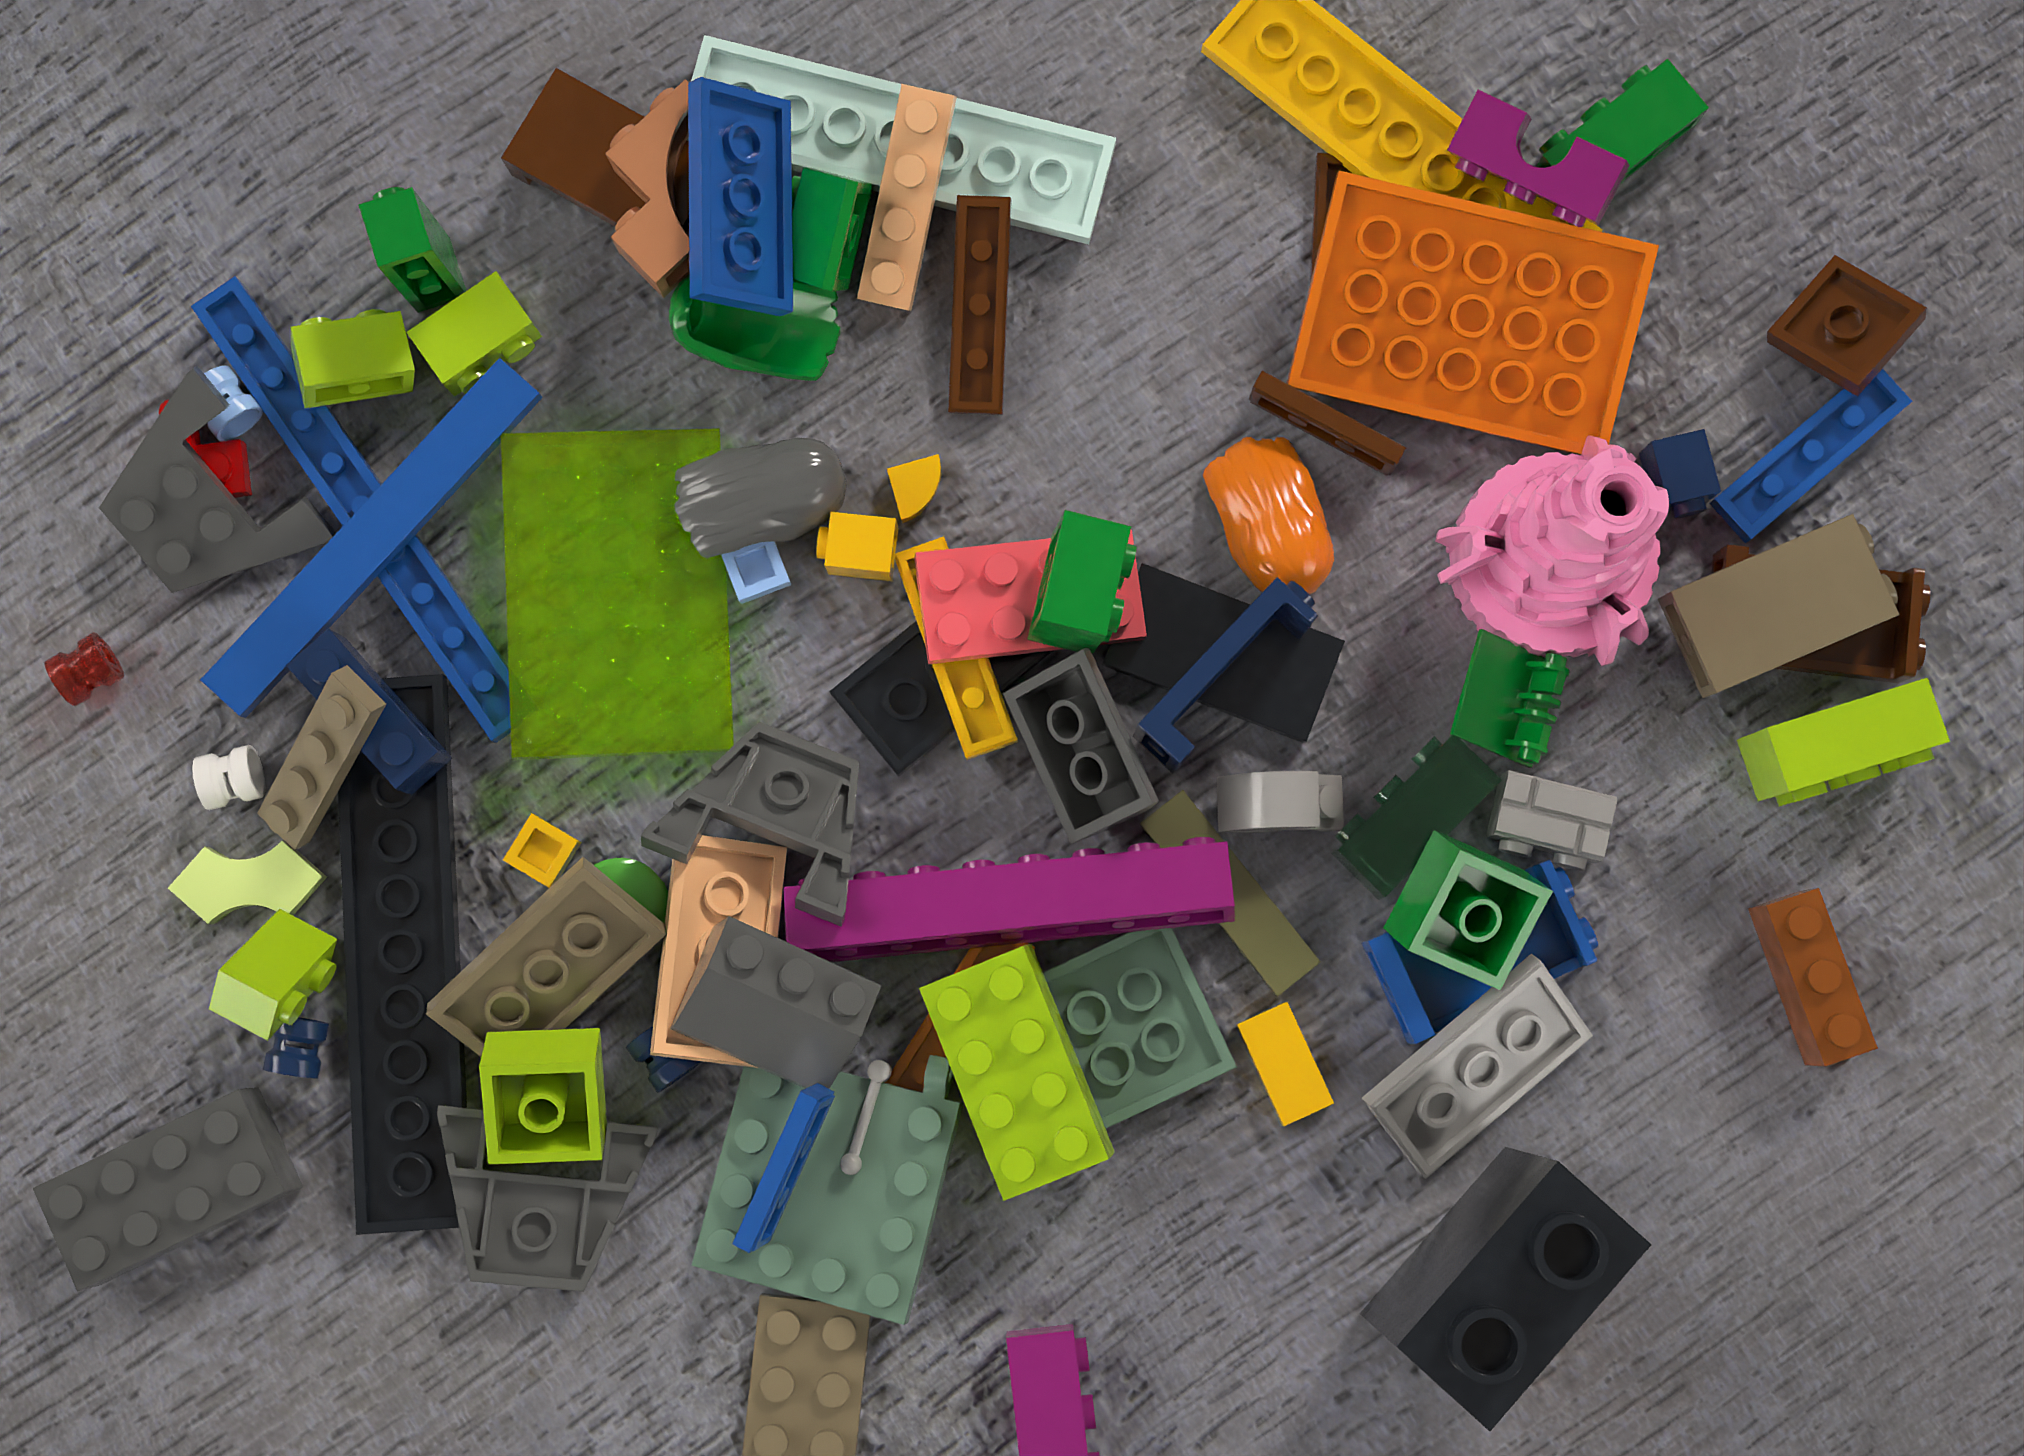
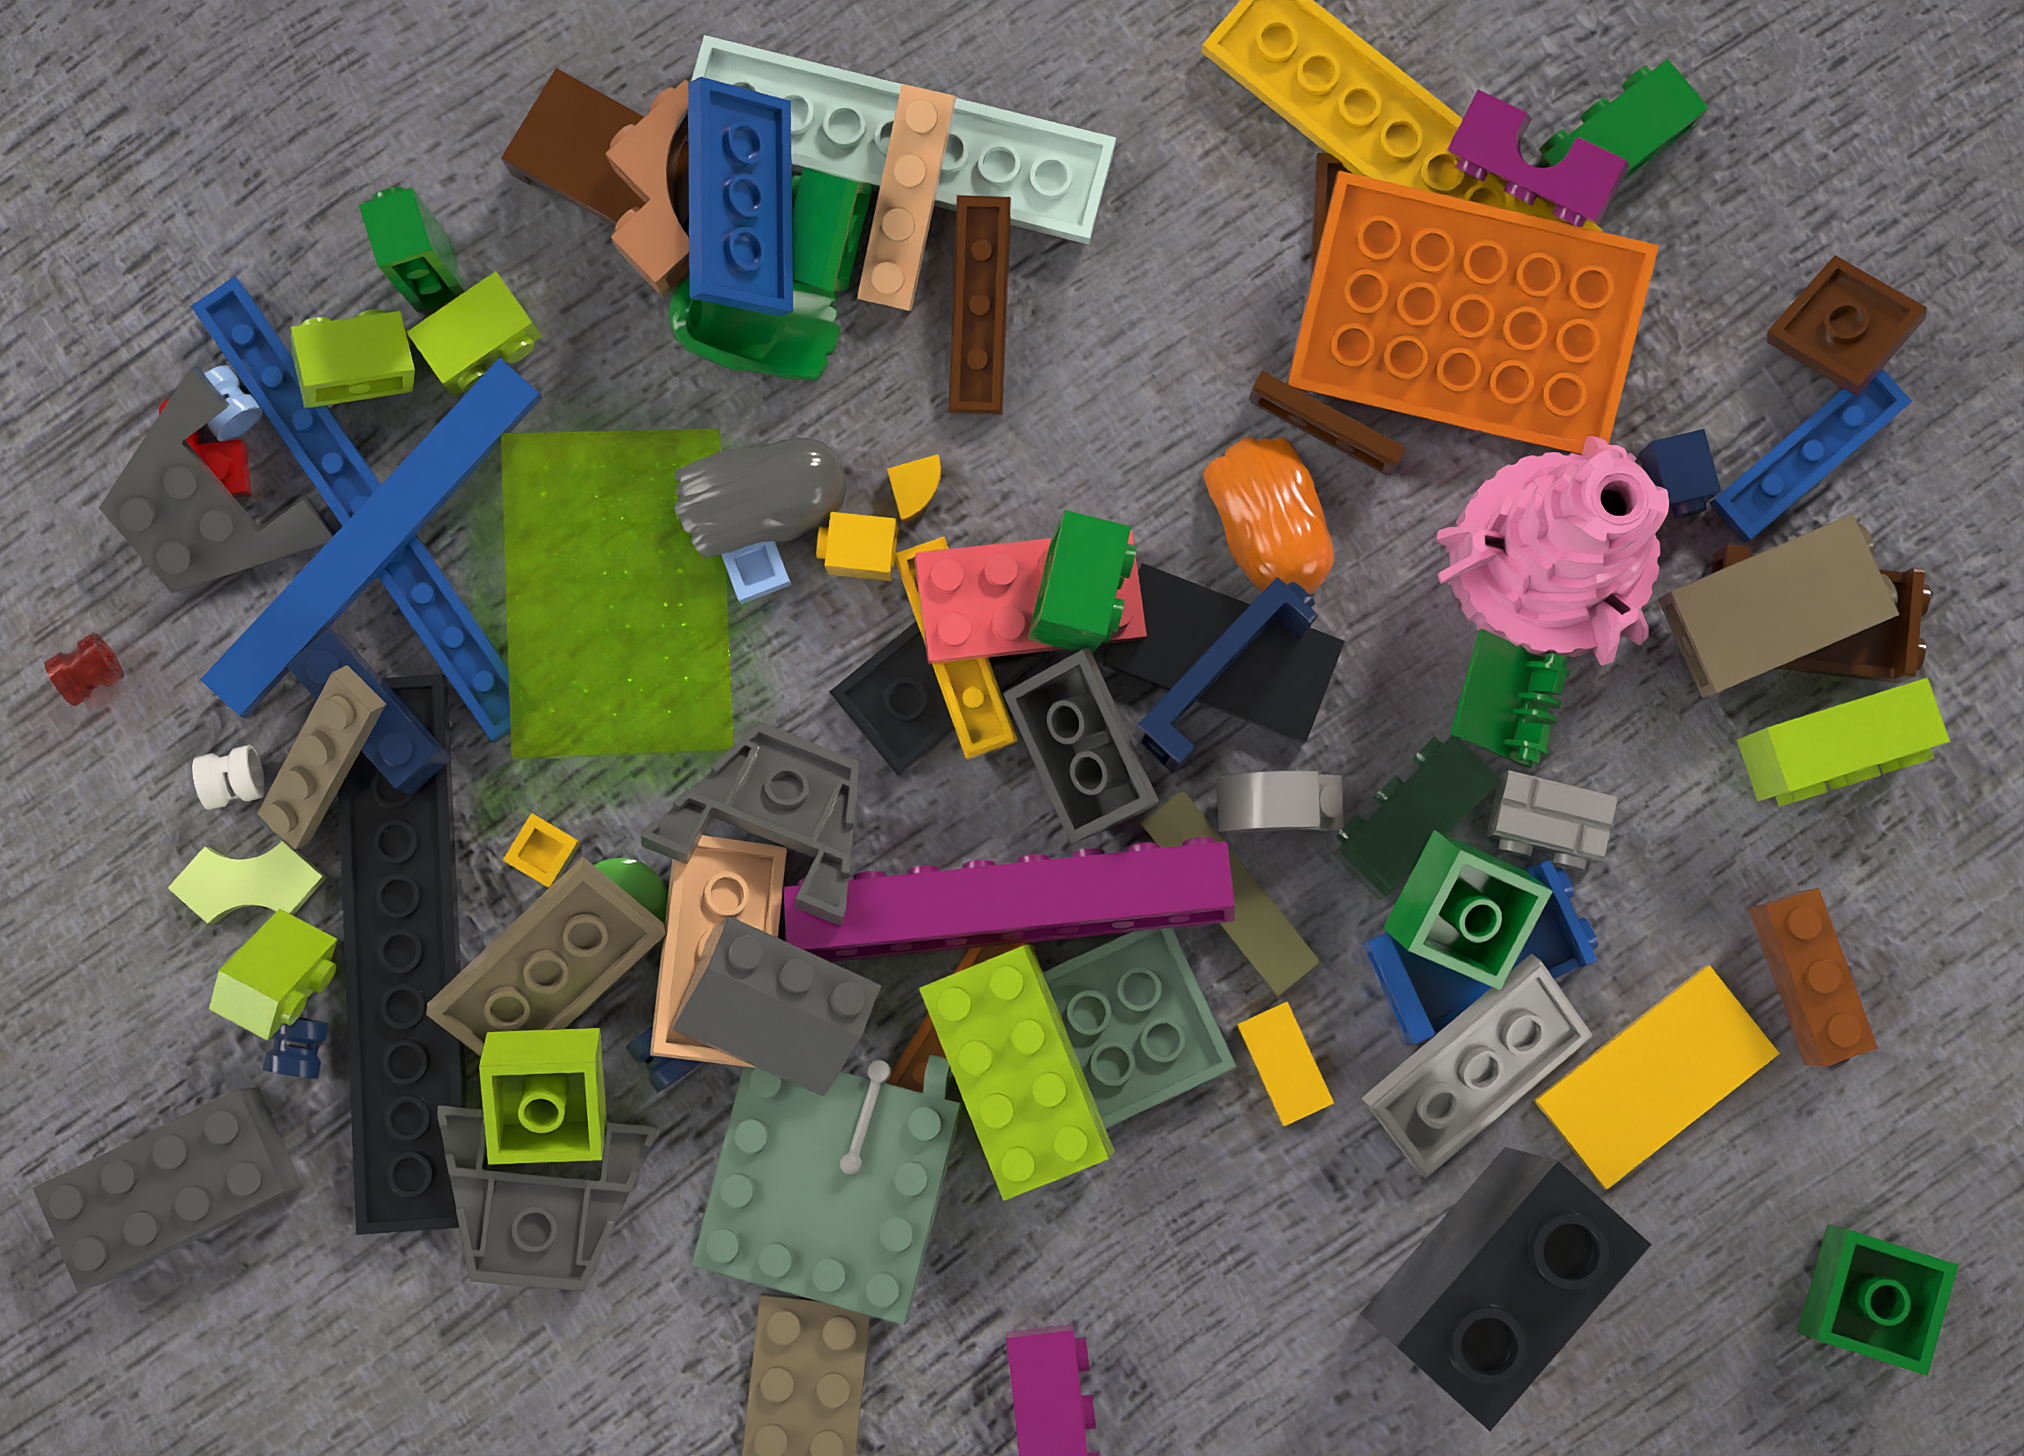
blue tile [732,1083,835,1253] -> none
none -> yellow tile [1533,965,1780,1190]
none -> green brick [1797,1224,1959,1376]

